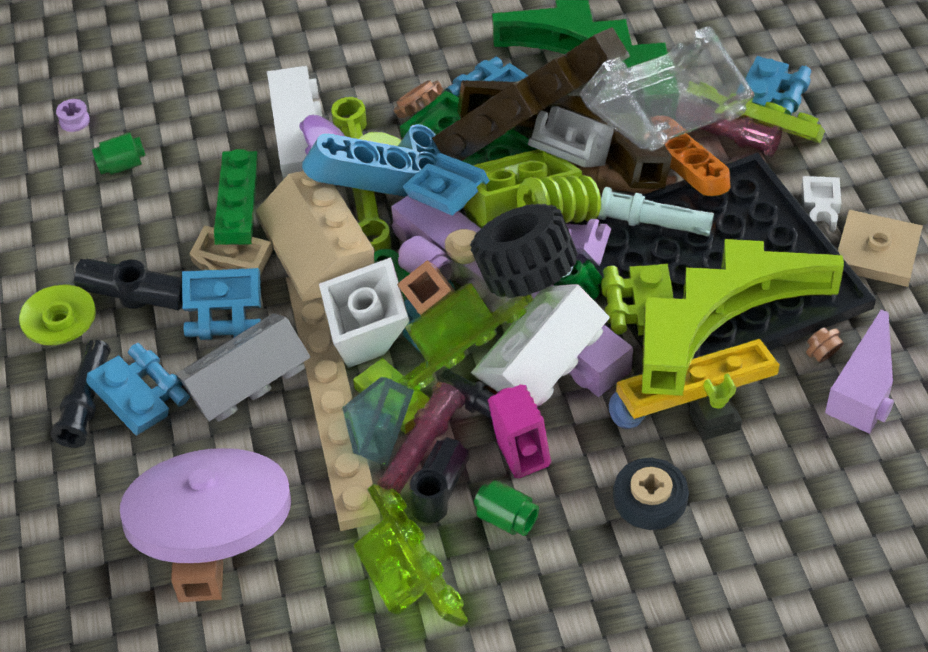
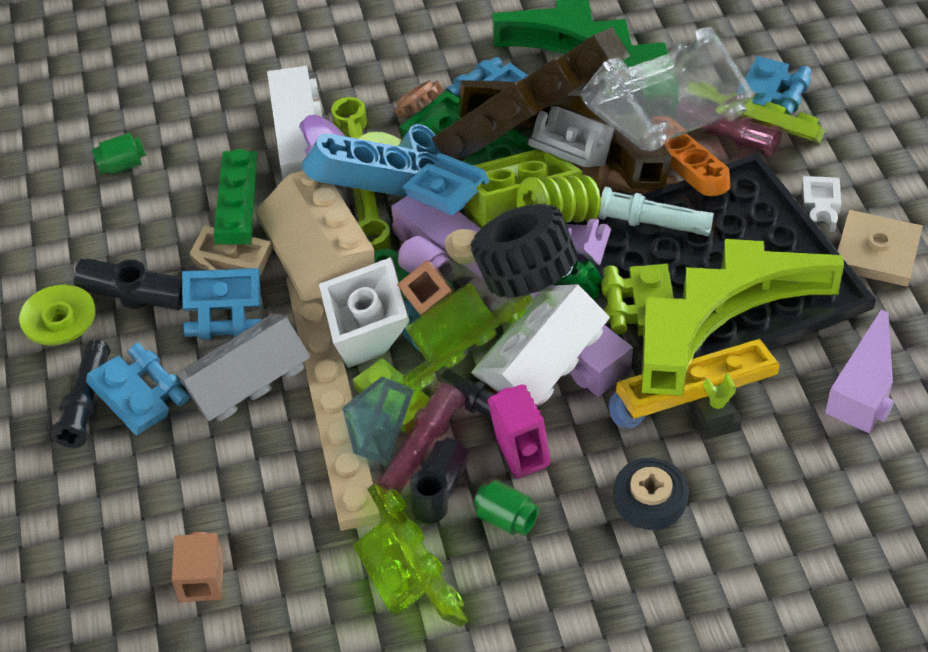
lavender bush [56,99,90,132] -> none
lavender dish [120,448,291,563] -> none
nougat plate [806,327,844,363] -> none

